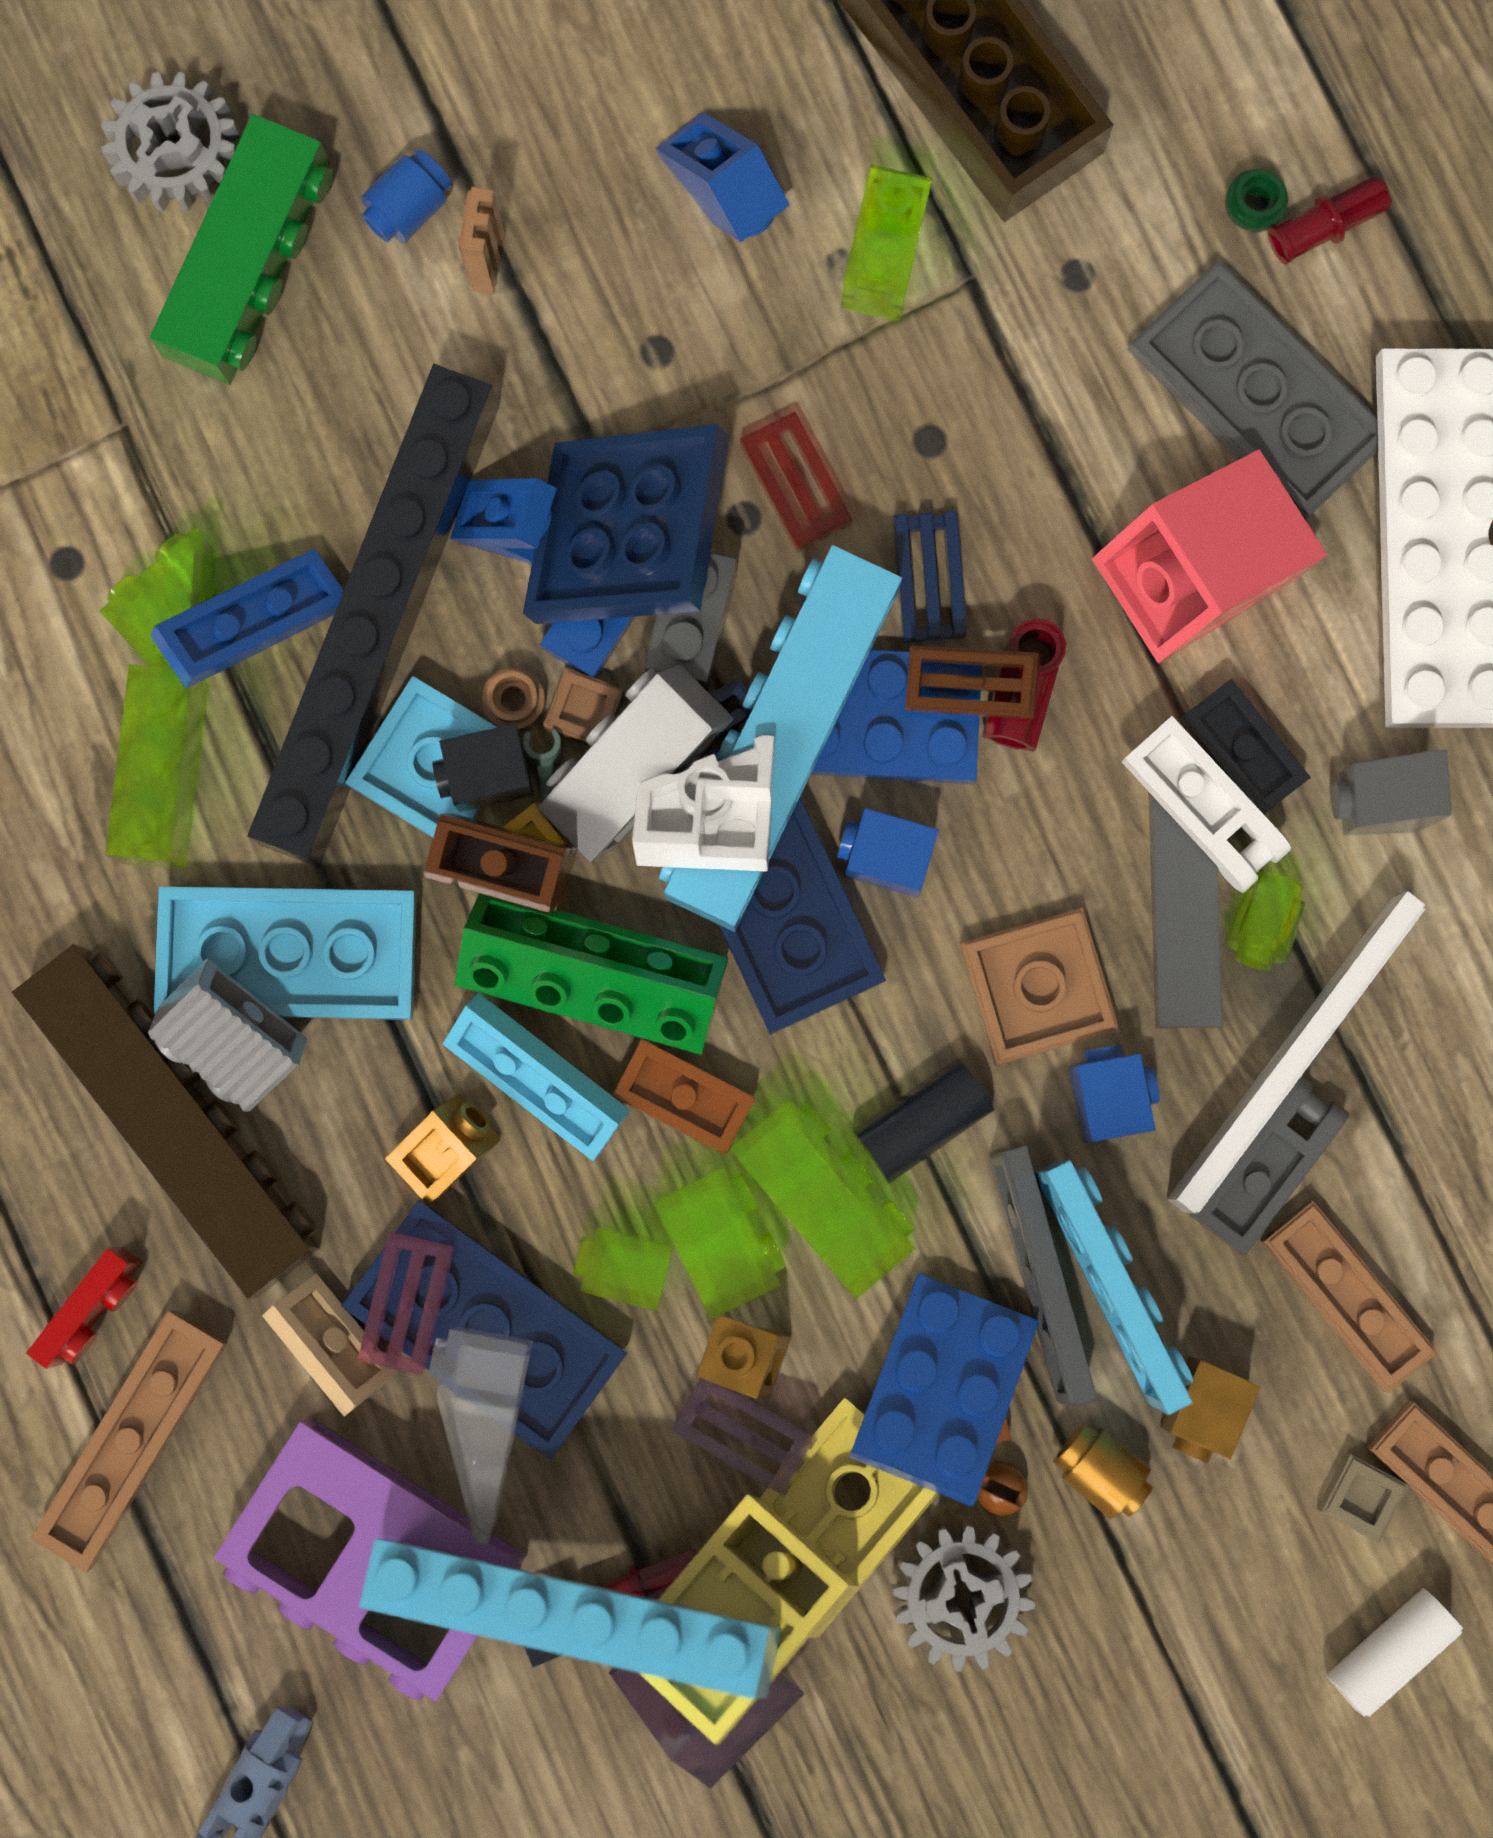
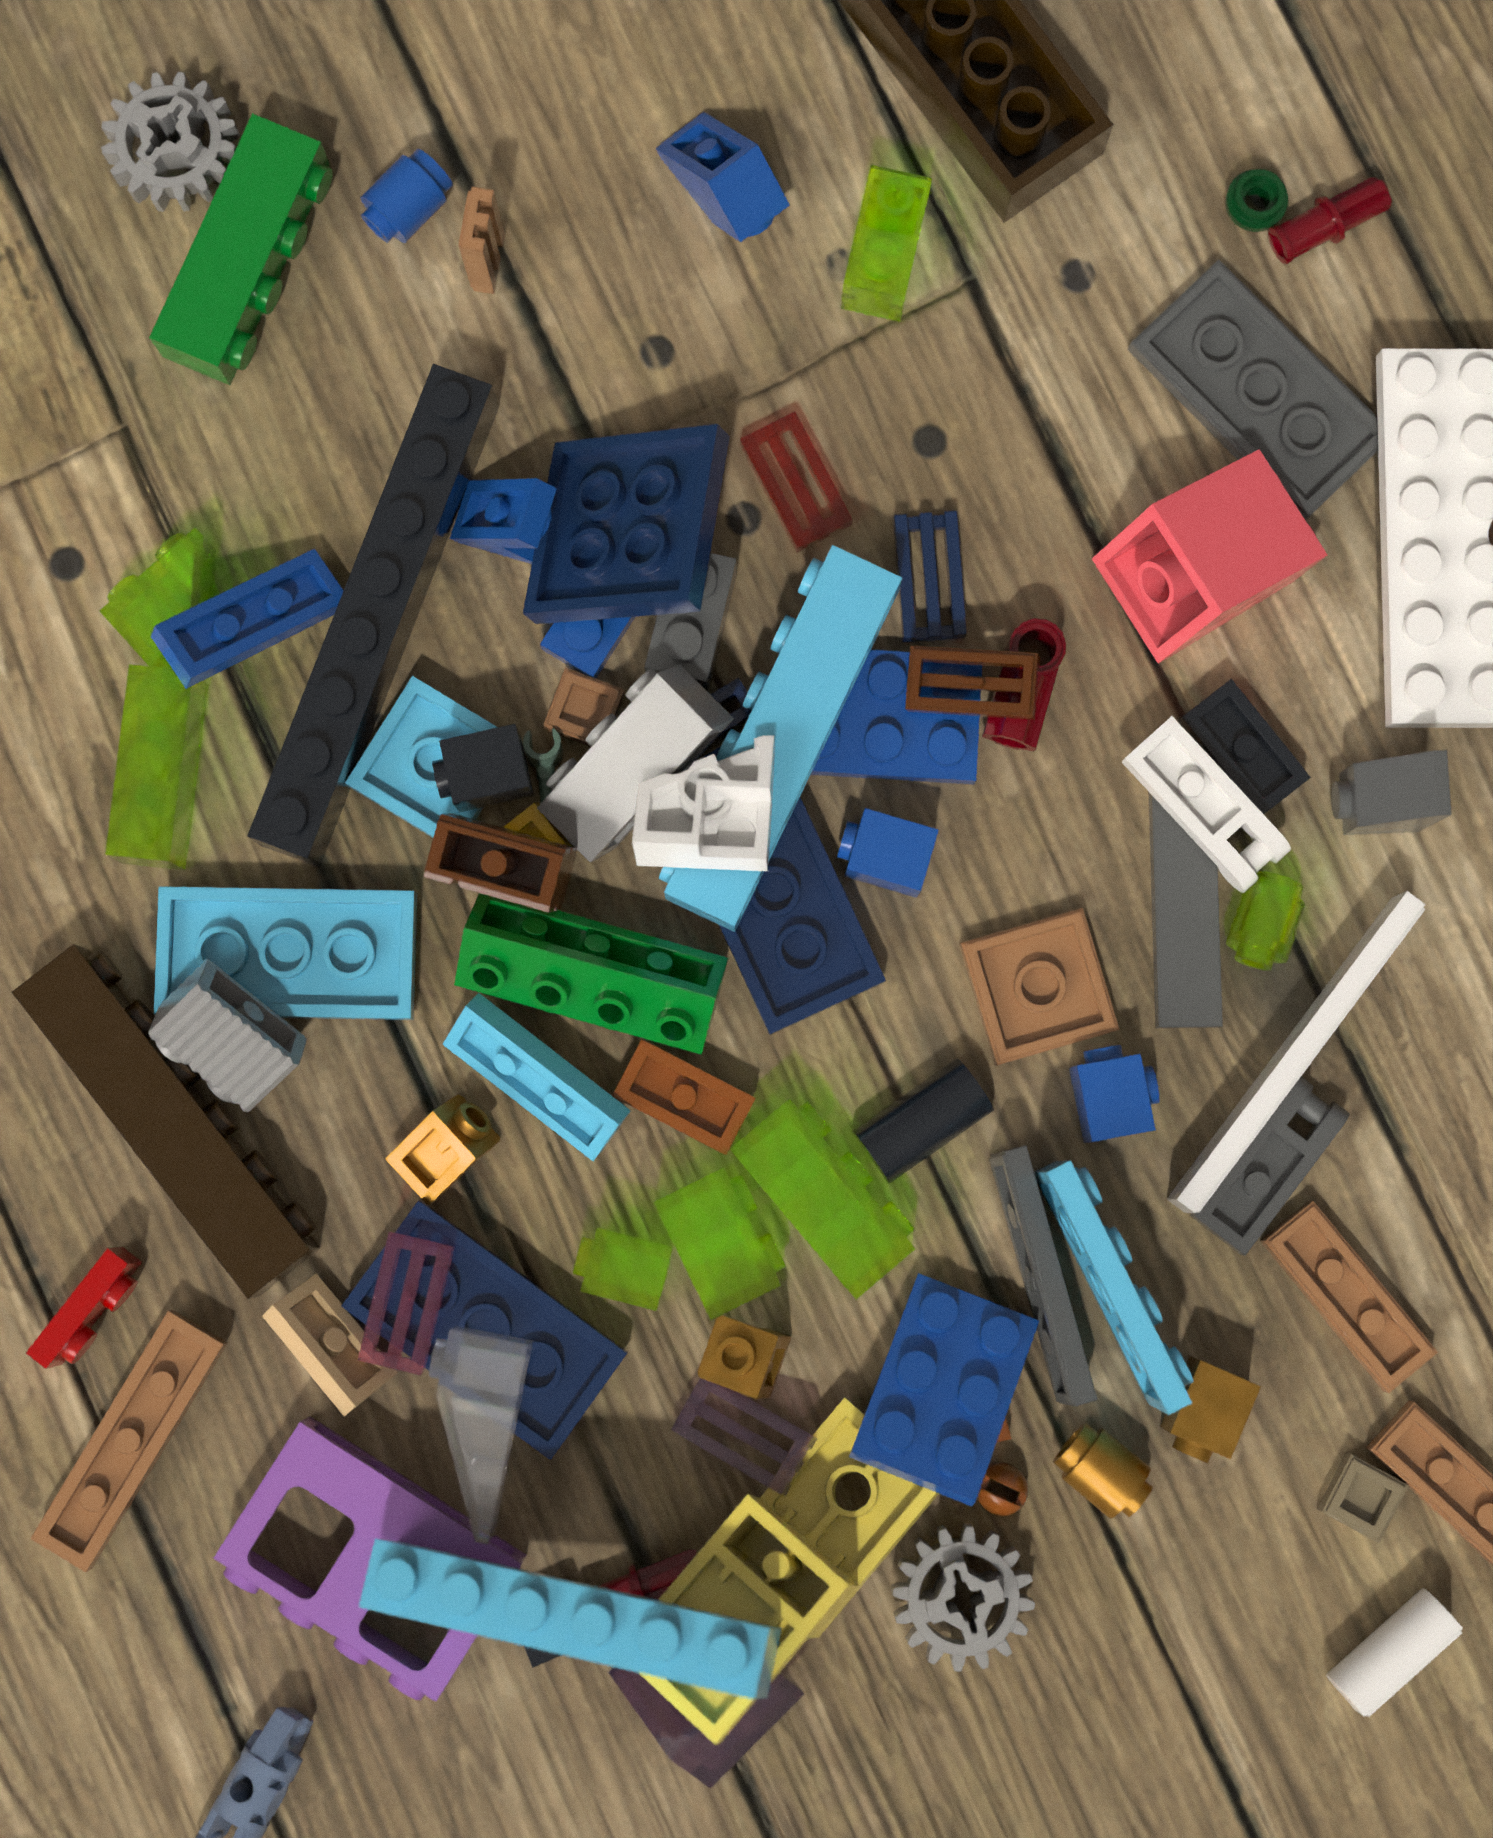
medium nougat plate [481,668,545,731] -> none

